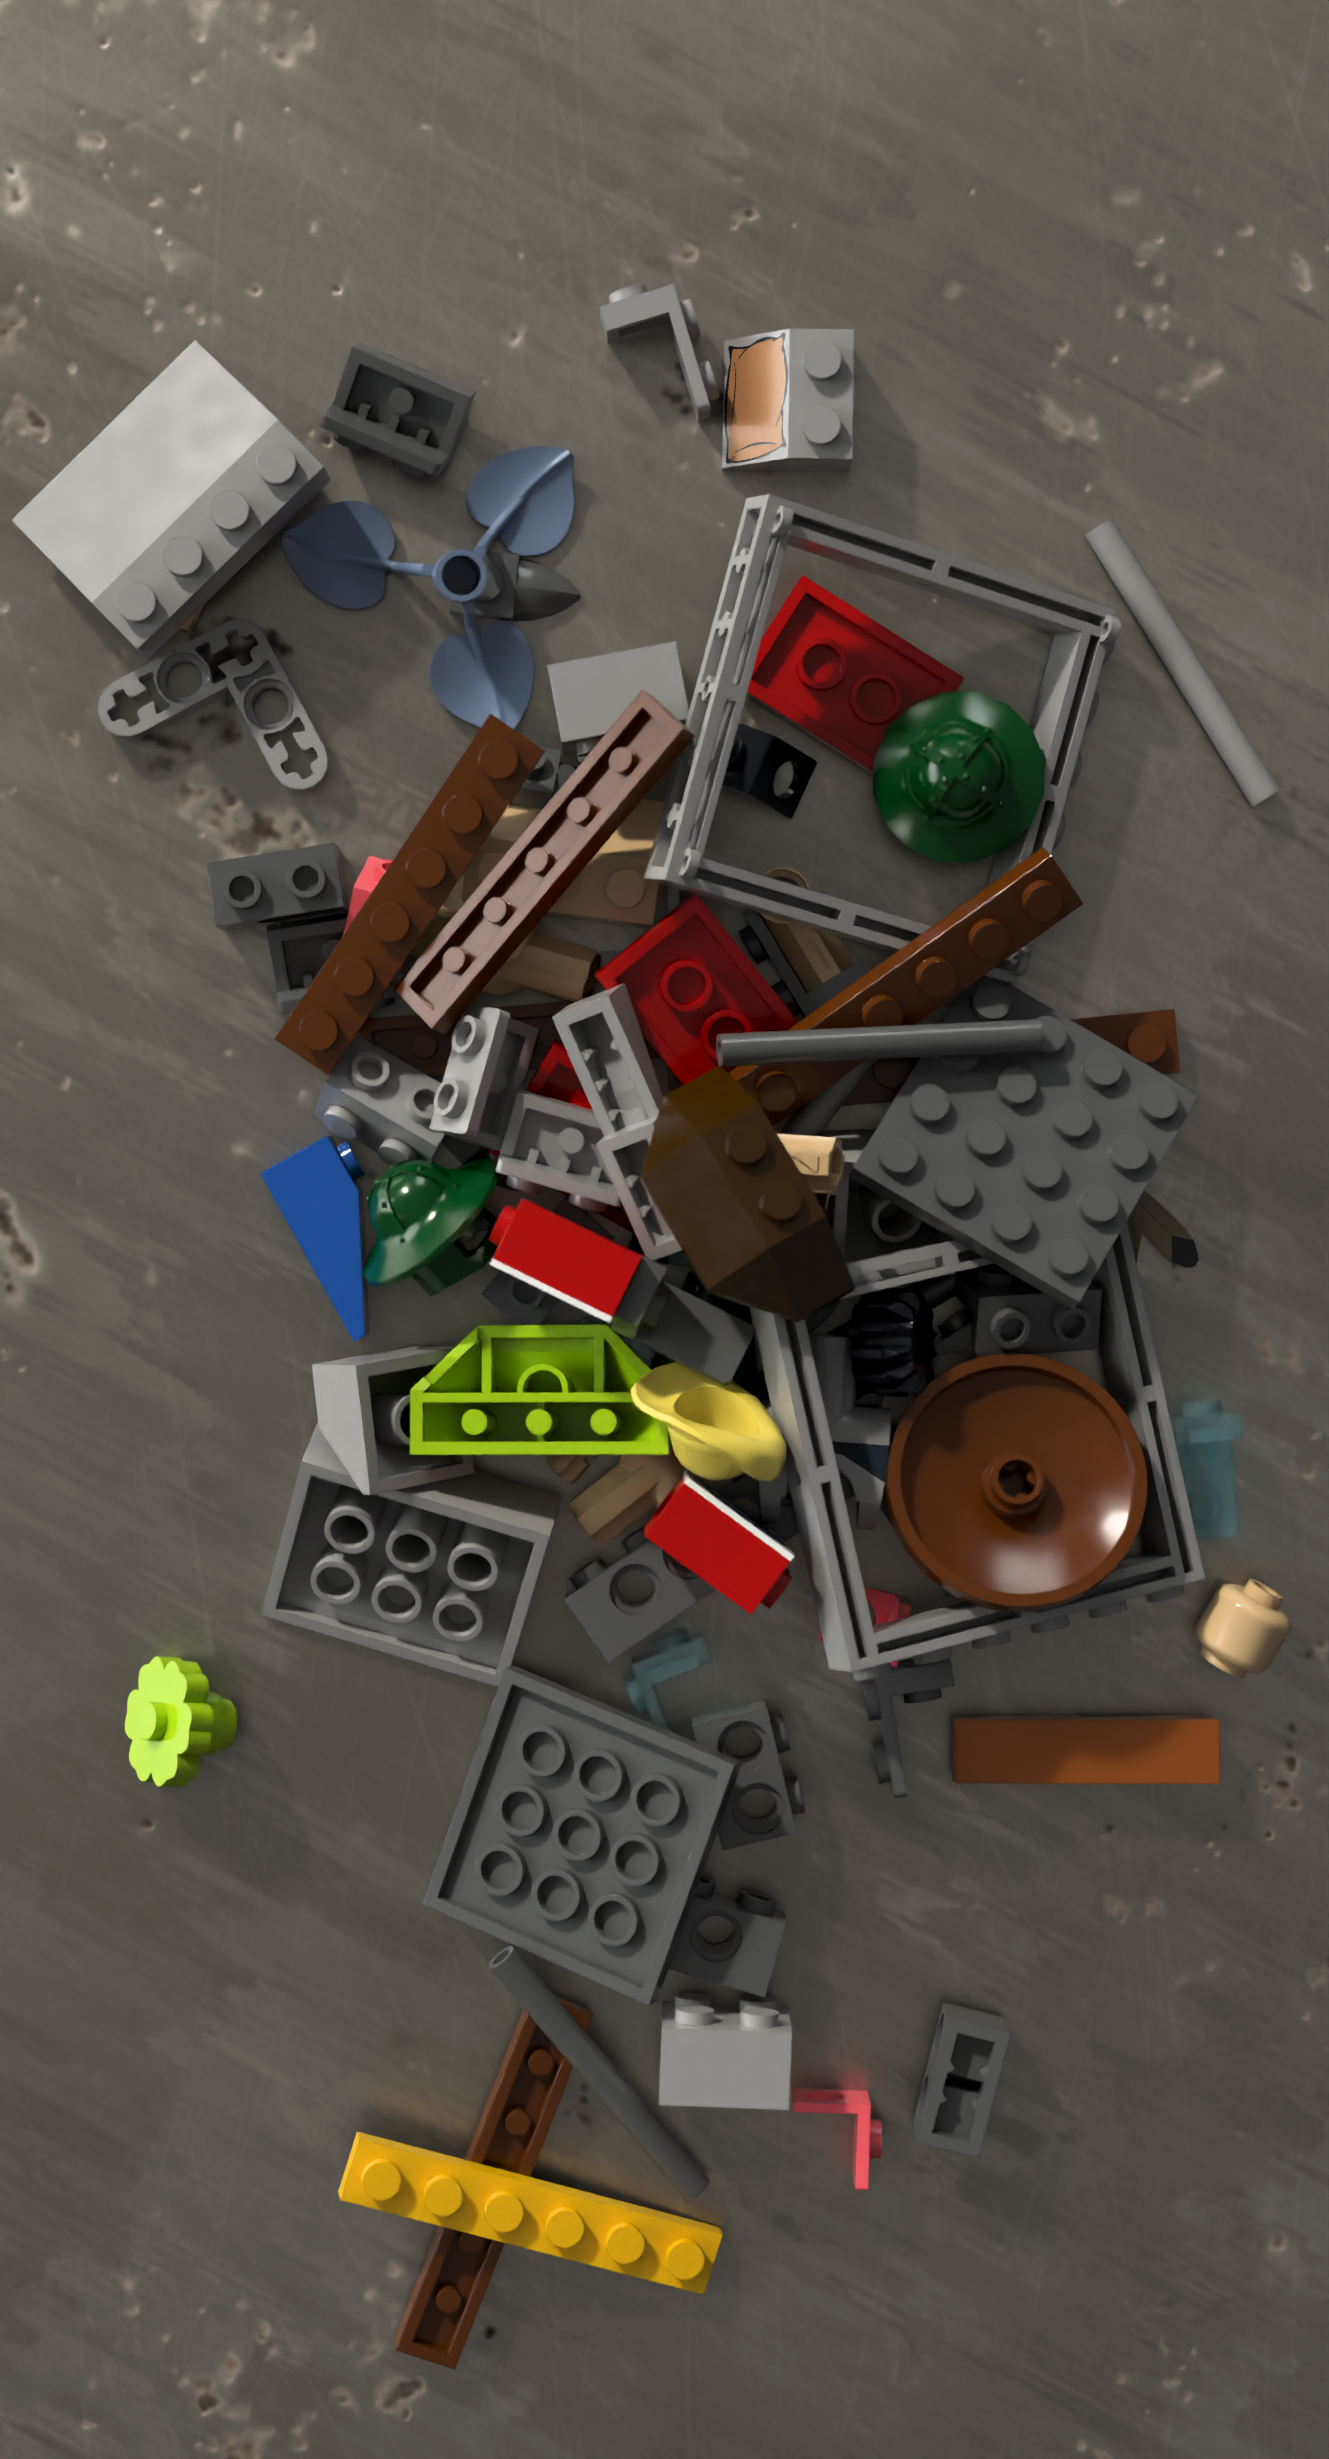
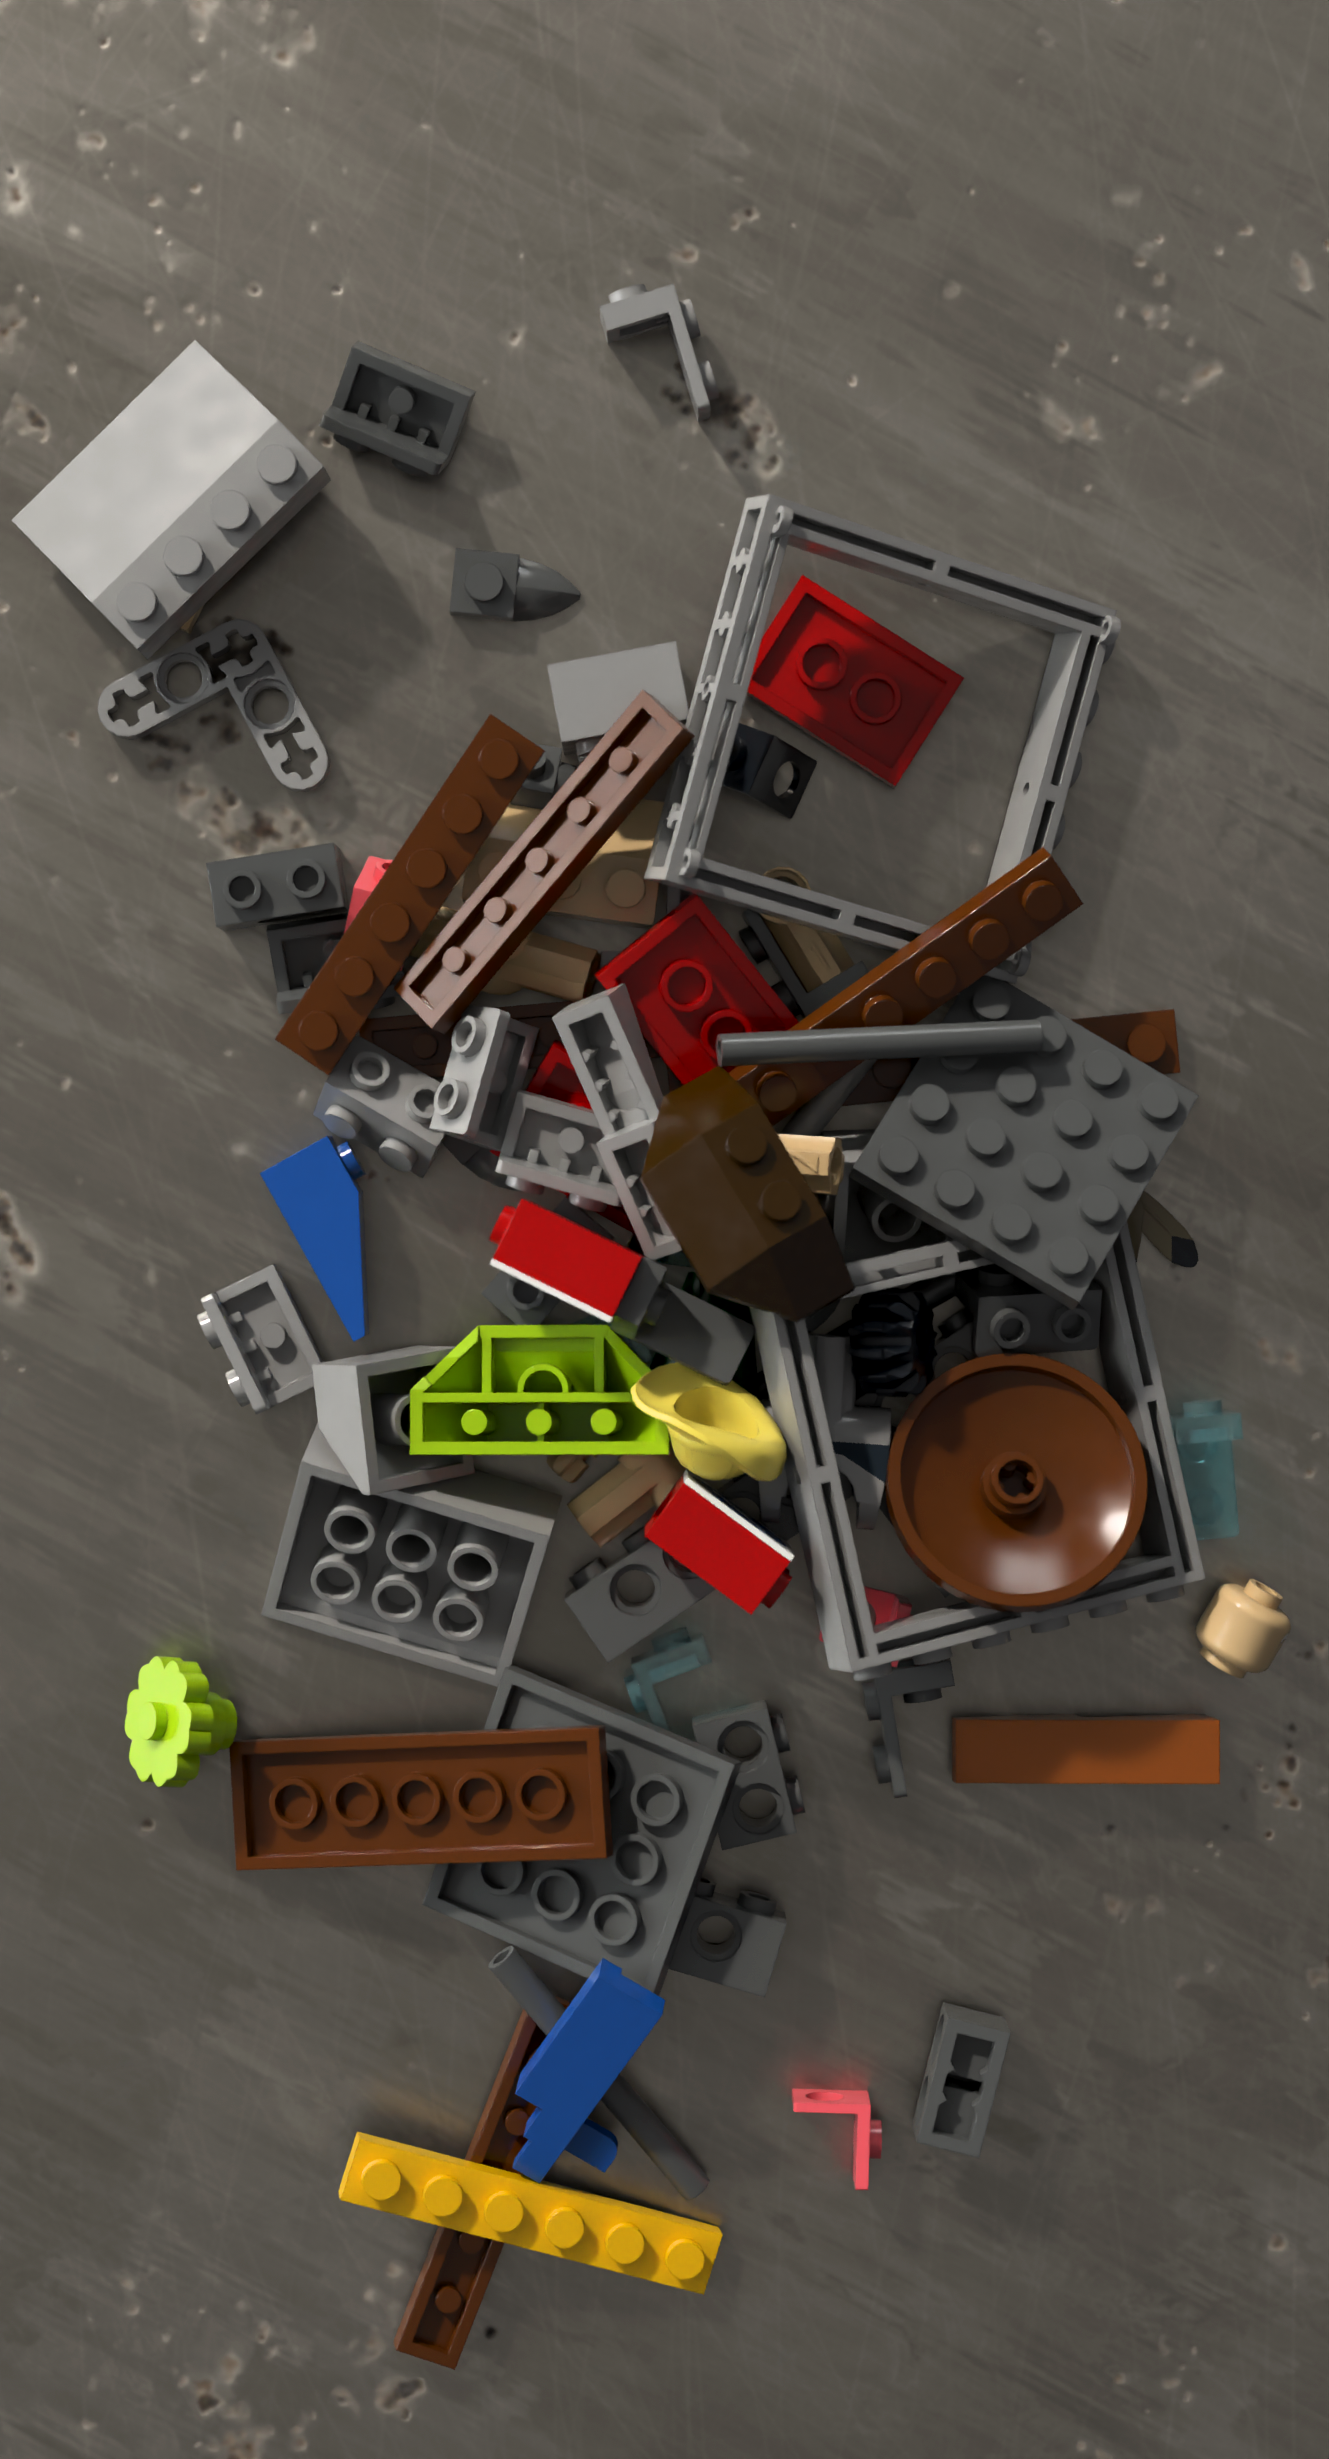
sand blue plant [281,446,575,729] -> none
dark green helmet [363,1159,499,1297] -> none
light grey brick [659,1992,792,2110] -> none
light grey slope [722,328,854,472] -> none
dark green helmet [873,692,1045,863] -> none
light grey piece [1085,519,1279,807] -> none
none -> light grey bracket [197,1264,323,1414]
none -> reddish brown plate [229,1725,613,1870]
none -> blue piece [512,1958,665,2183]

